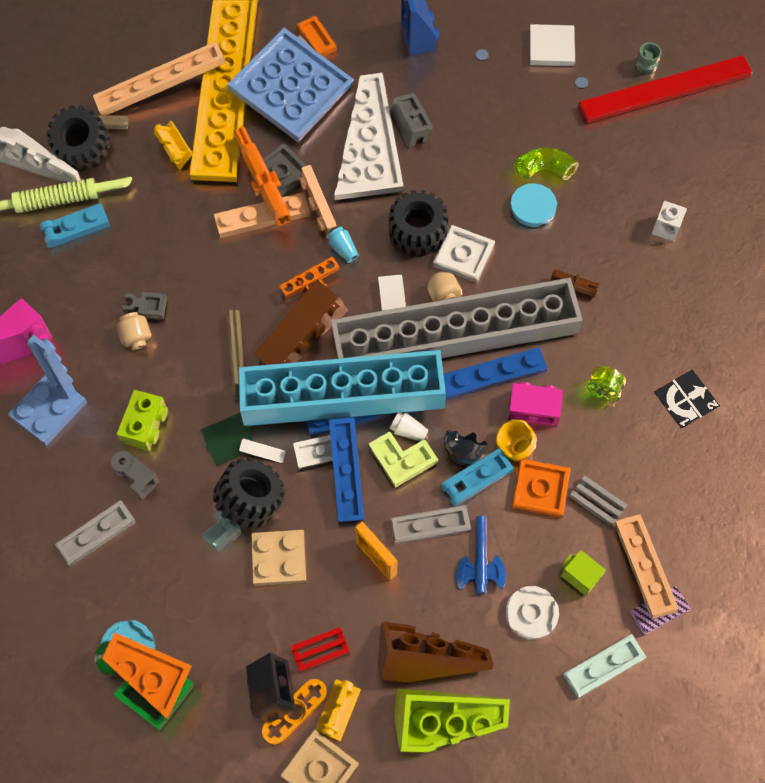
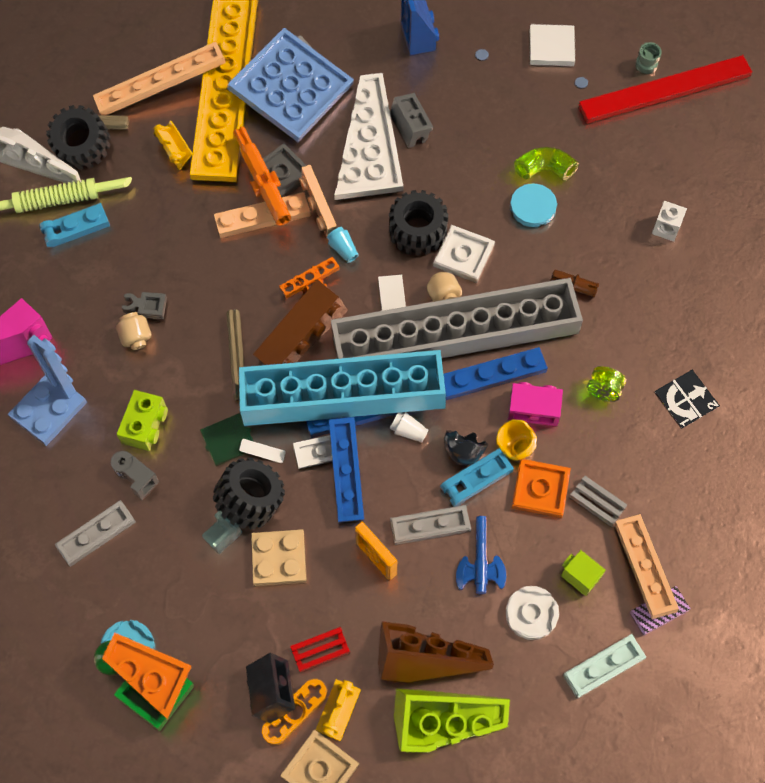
orange tile [296,16,337,57] -> none
yellowish green plate [368,432,438,488] -> none

